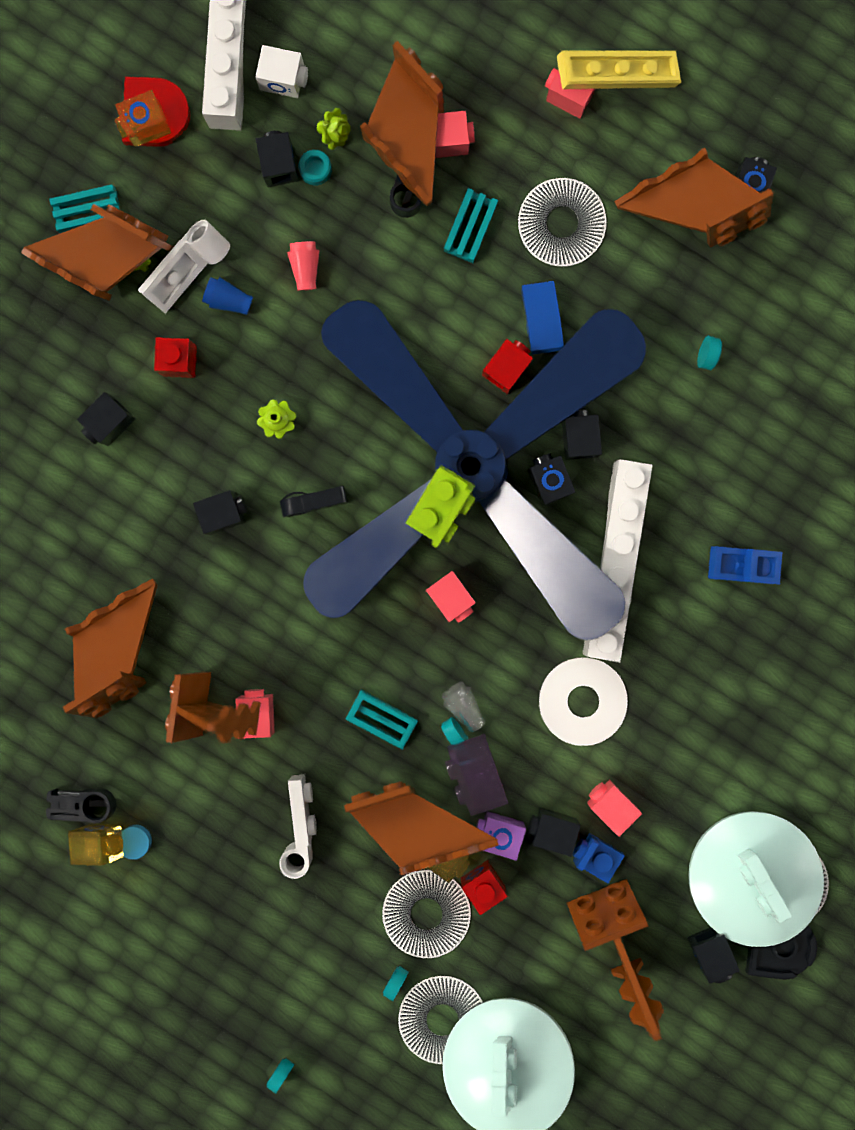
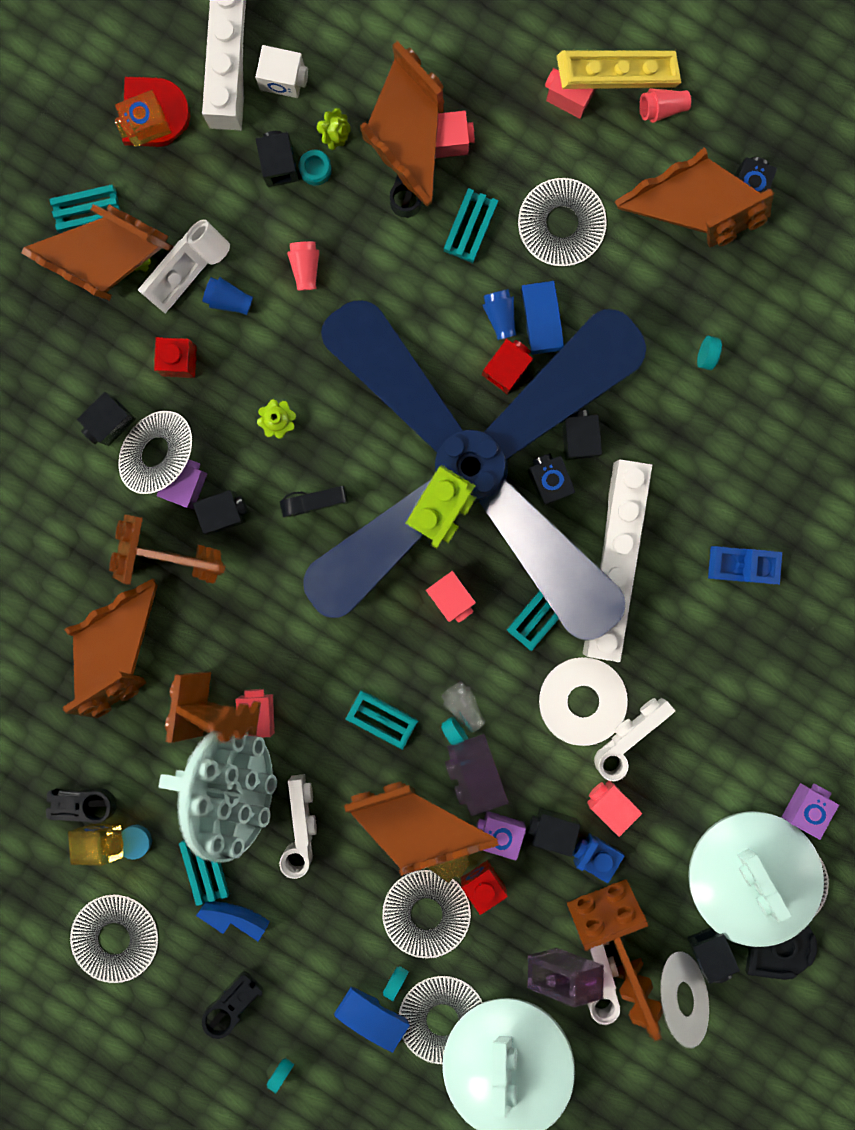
none -> sticker [70,895,158,983]
none -> dark orange piece [109,514,225,584]
none -> sticker [118,411,192,494]
none -> medium lavender brick [157,459,208,509]
none -> light aqua bracket [158,731,277,862]
none -> teal tile [179,840,229,906]
none -> blue slope [196,901,270,941]
none -> black piece [202,971,263,1039]
none -> blue slope [334,986,410,1053]
none -> blue cone [482,289,516,340]
none -> teal tile [506,590,559,651]
none -> brick [527,948,604,1008]
none -> white plate [586,942,620,1025]
none -> white plate [594,698,676,781]
none -> coral cone [639,88,691,123]
none -> white sticker [661,952,709,1048]
none -> medium lavender brick [782,783,839,840]

